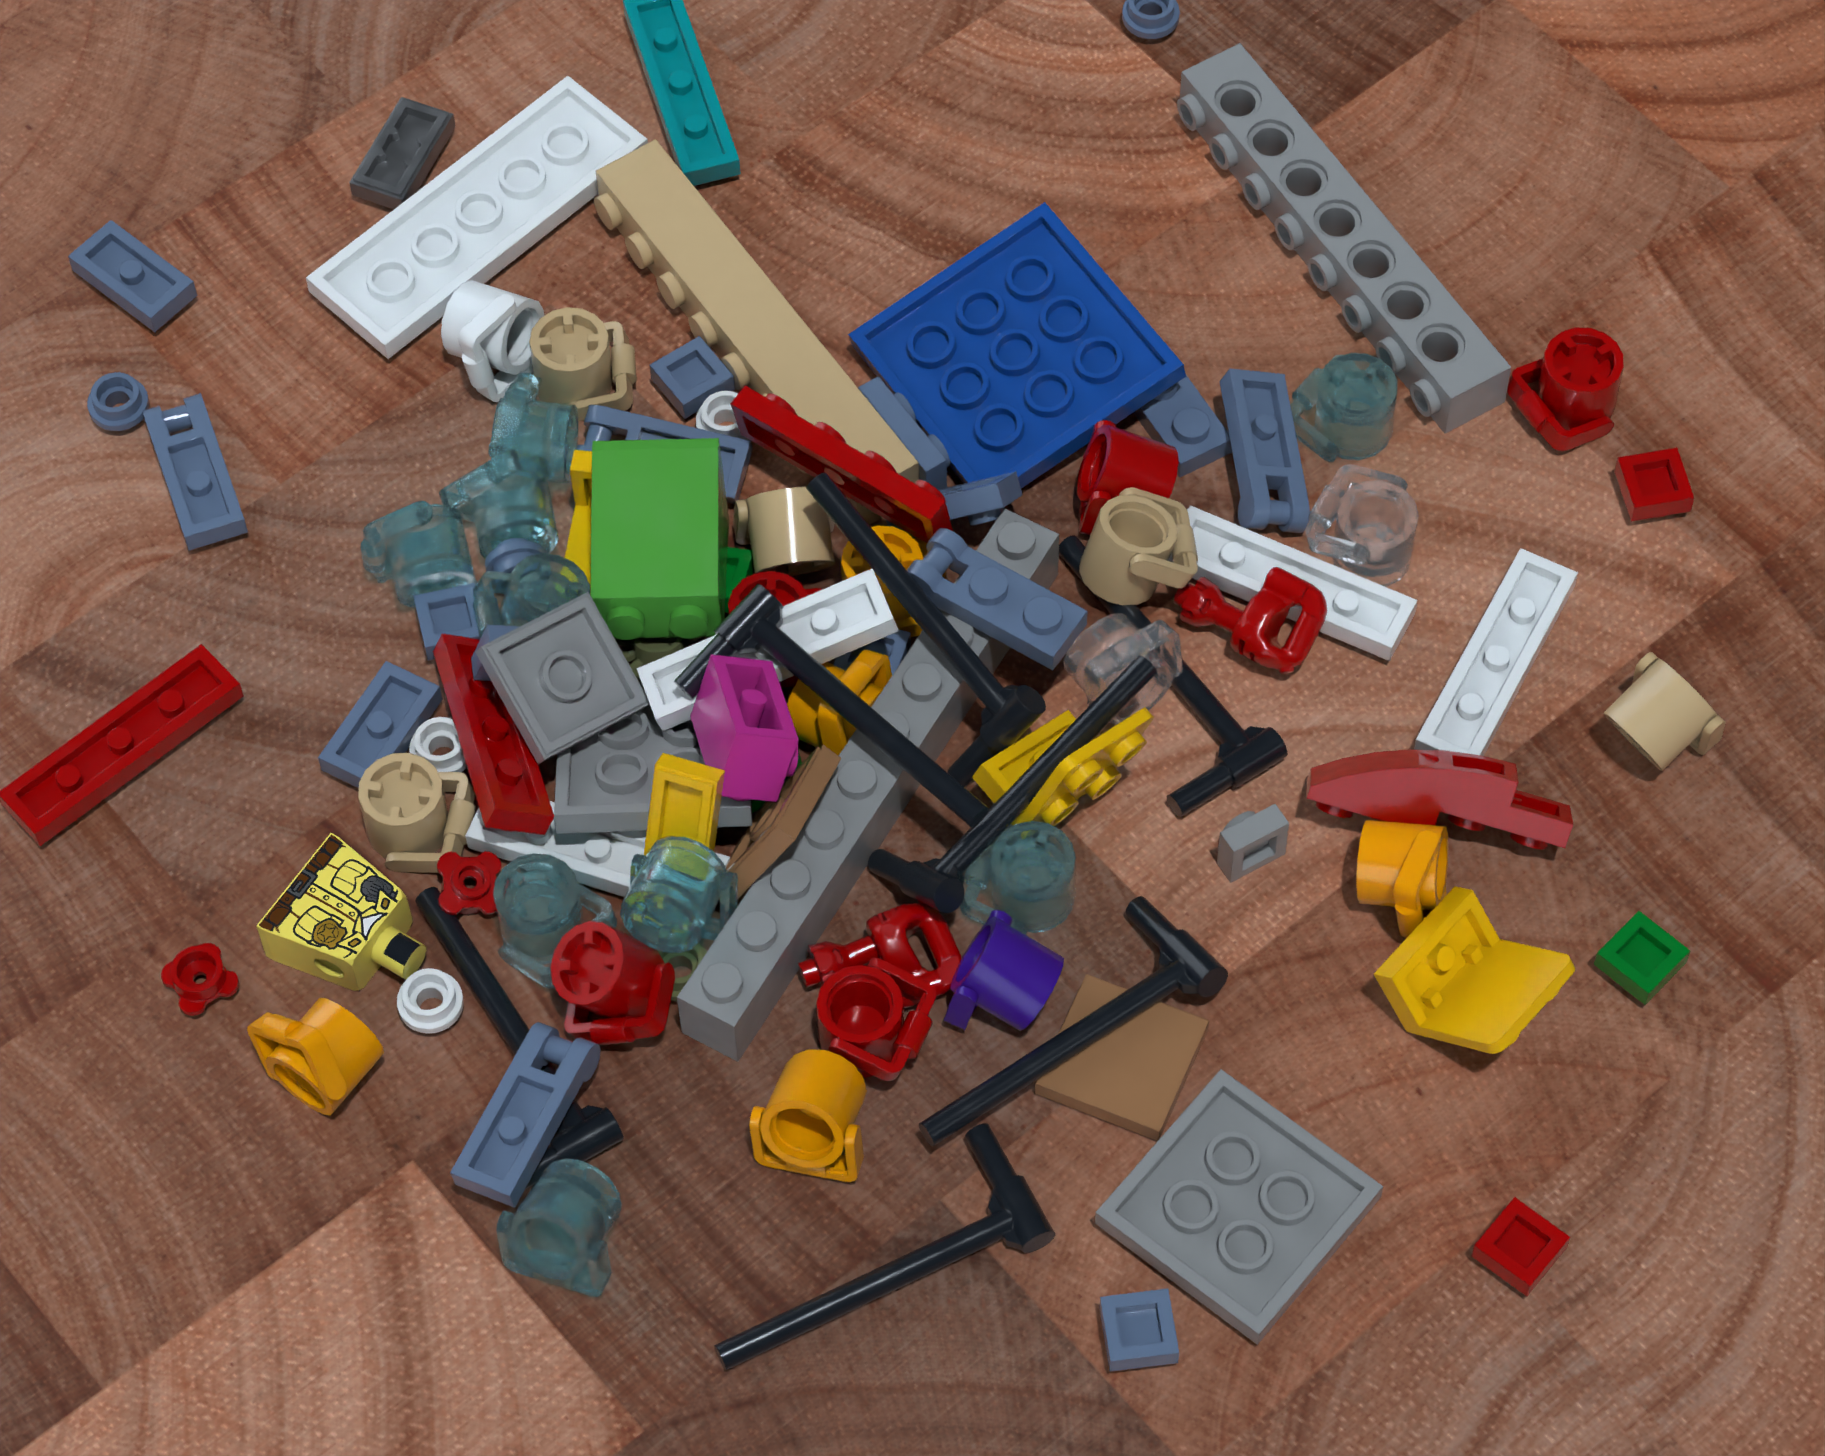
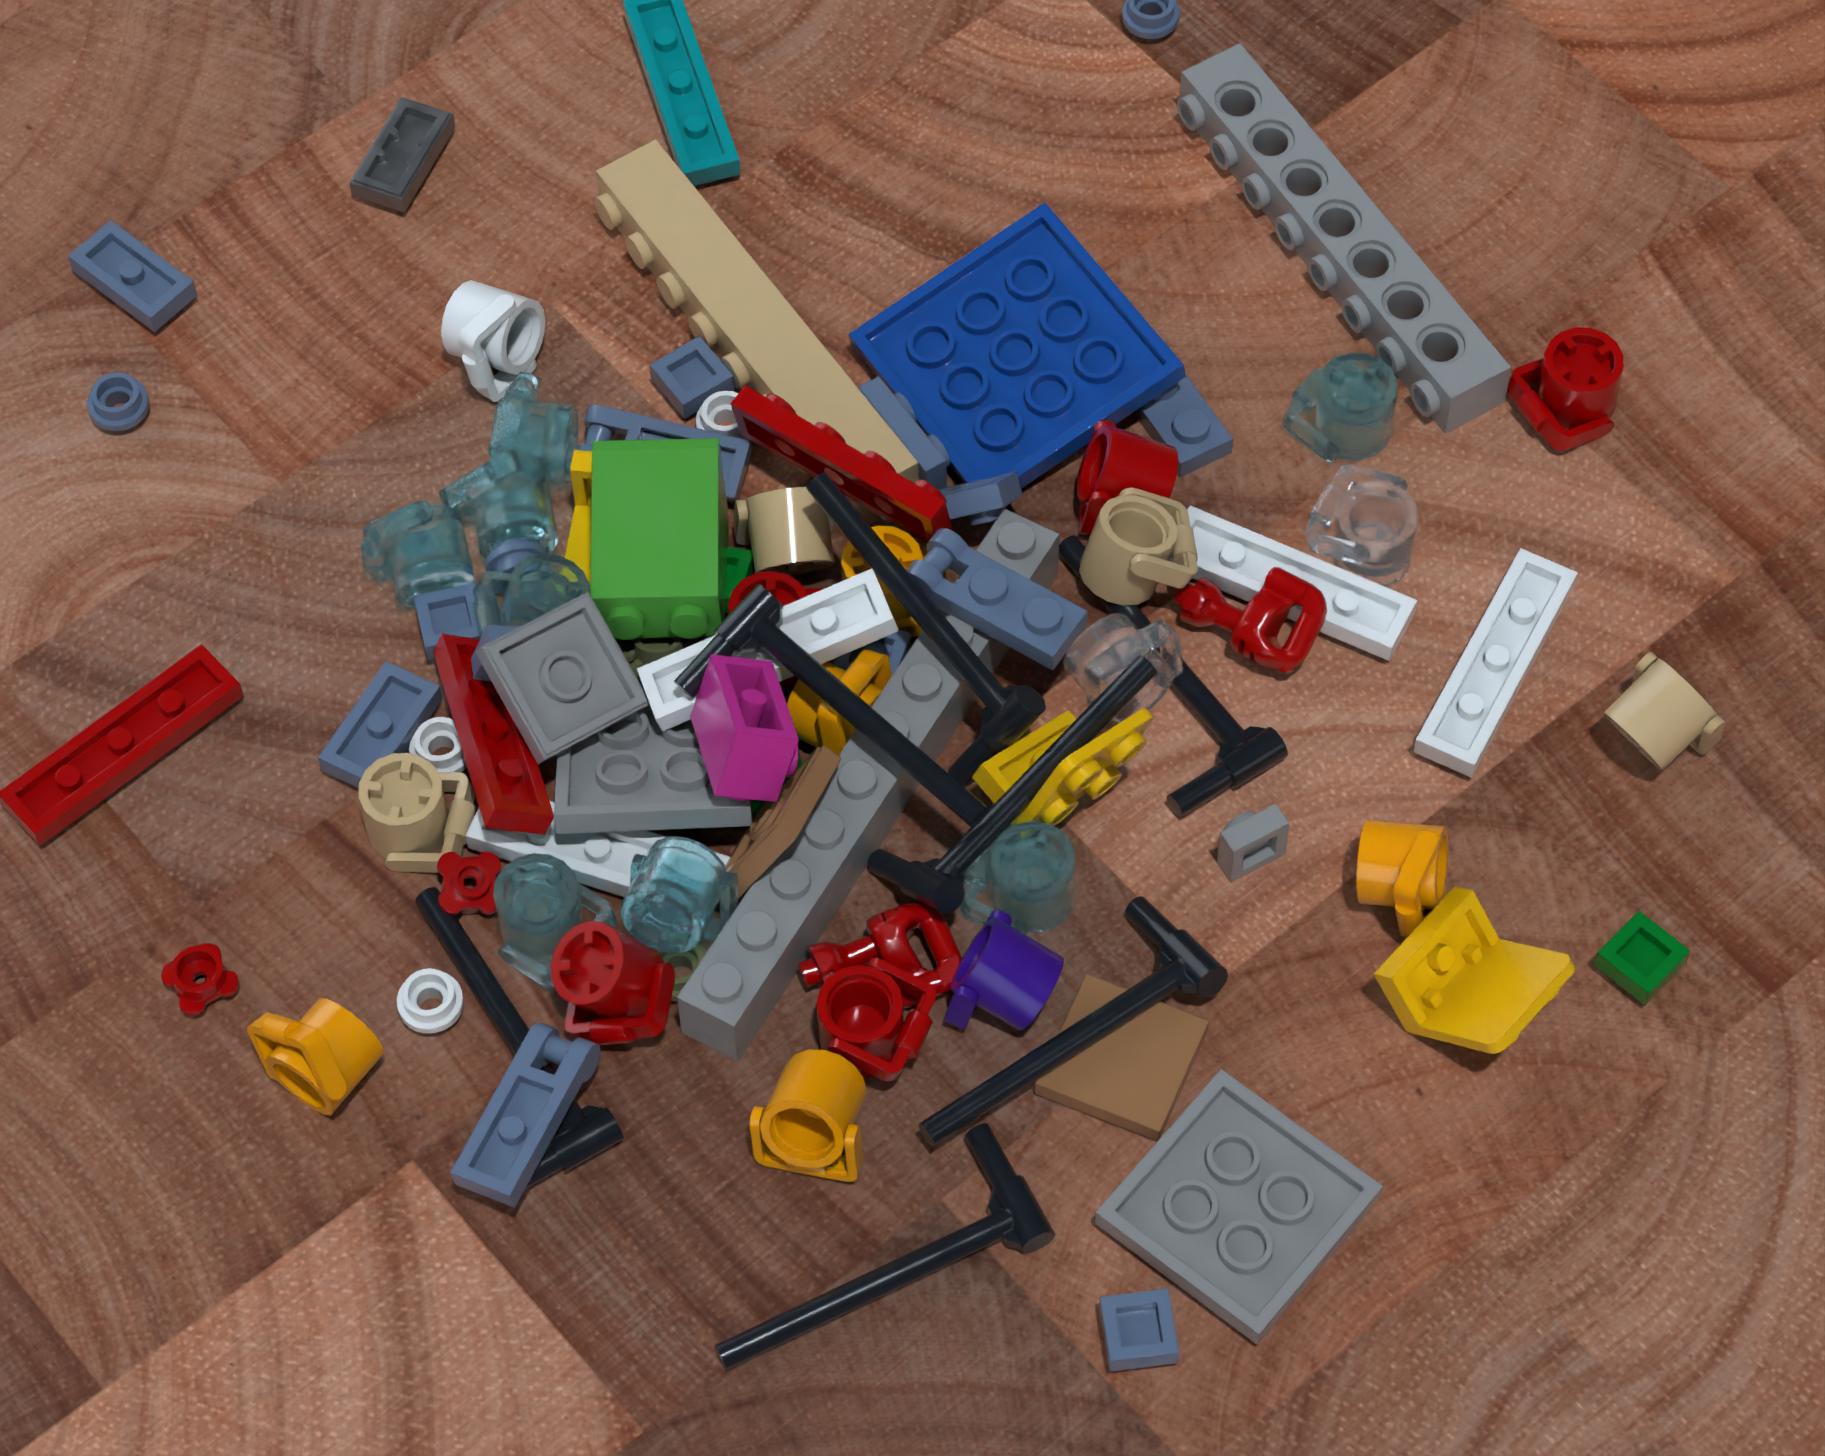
sand blue plate [142,393,248,551] -> none
light yellow torso [256,833,426,991] -> none
white plate [306,76,648,359] -> none
clear light blue piece [496,1158,622,1297] -> none
tan piece [529,307,637,422] -> none
yellow tile [642,753,725,890] -> none
sand blue plate [1219,368,1310,533] -> none
red slope [1307,749,1573,849] -> none
red plate [1471,1197,1570,1297] -> none
red plate [1614,447,1694,522] -> none

